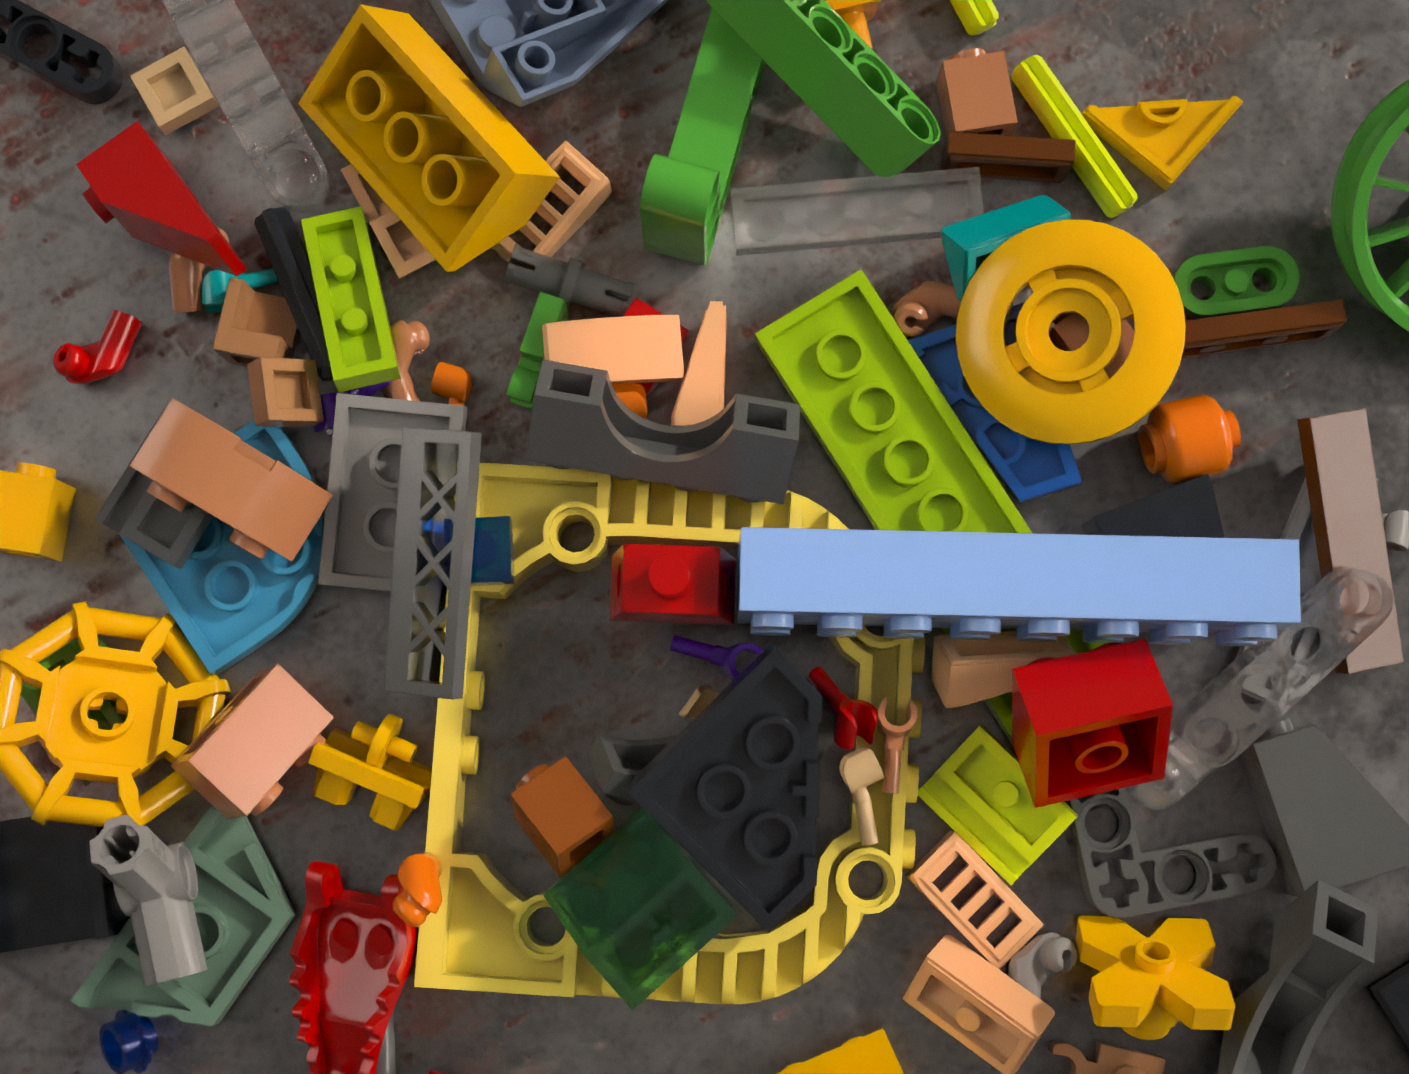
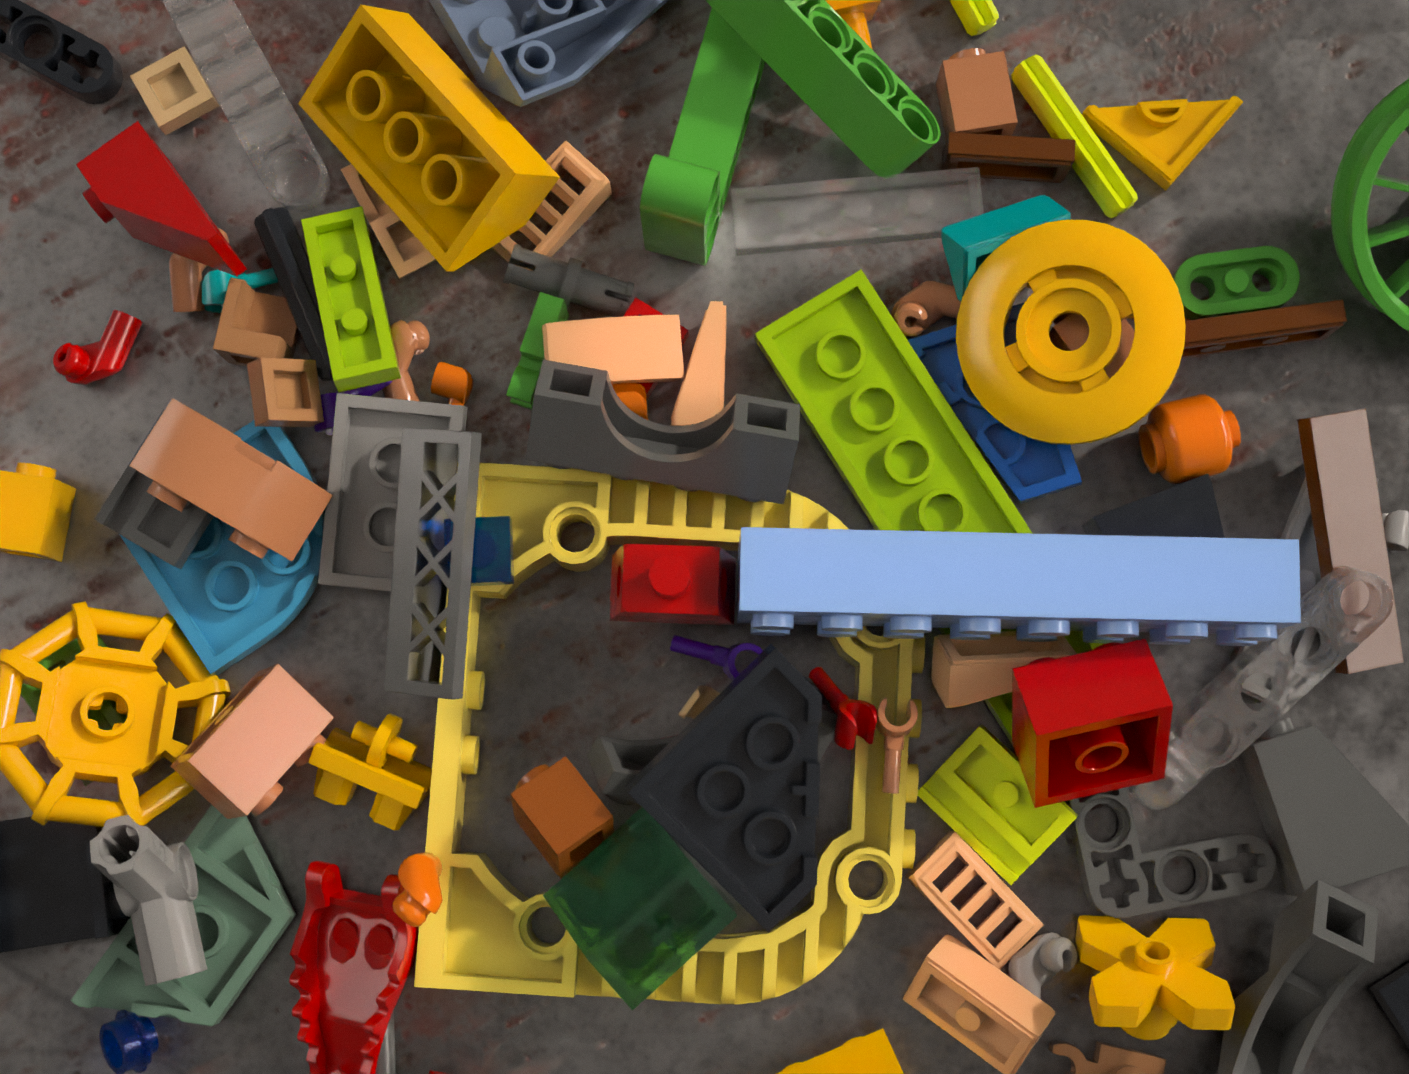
tan hand [839,746,884,845] -> none

